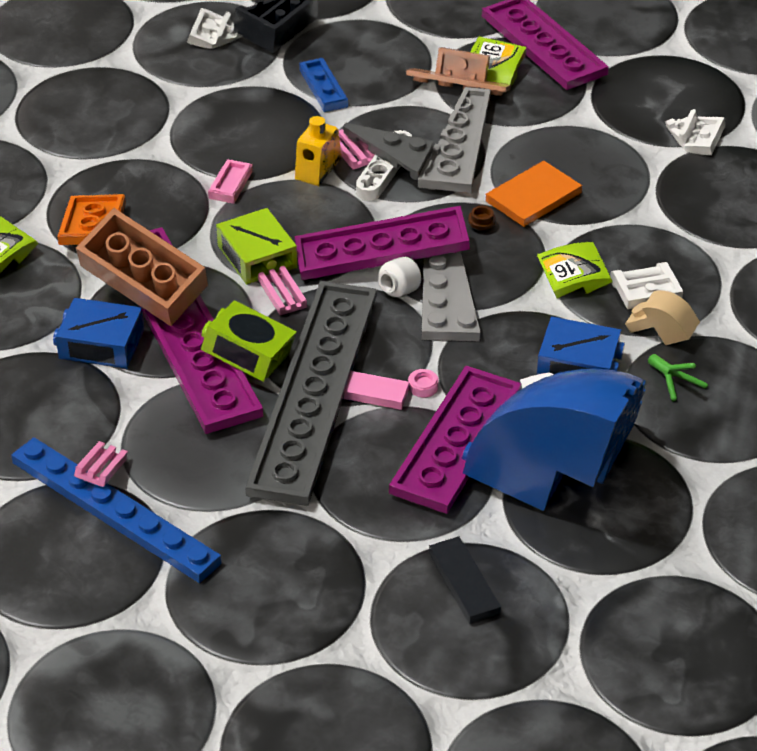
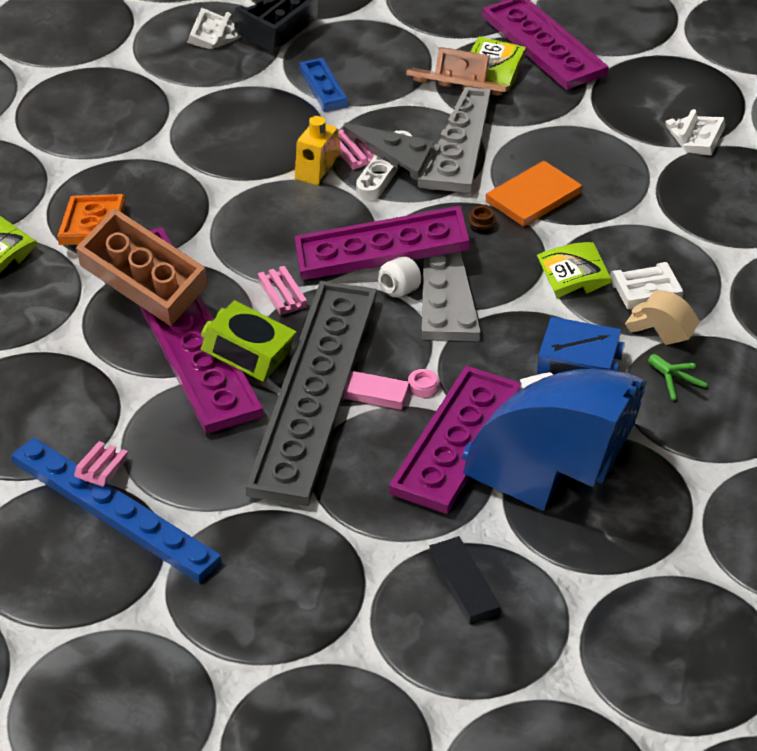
blue brick [53,298,144,369] -> none
bright pink tile [208,159,253,204] -> none
lime brick [216,208,298,285] -> none

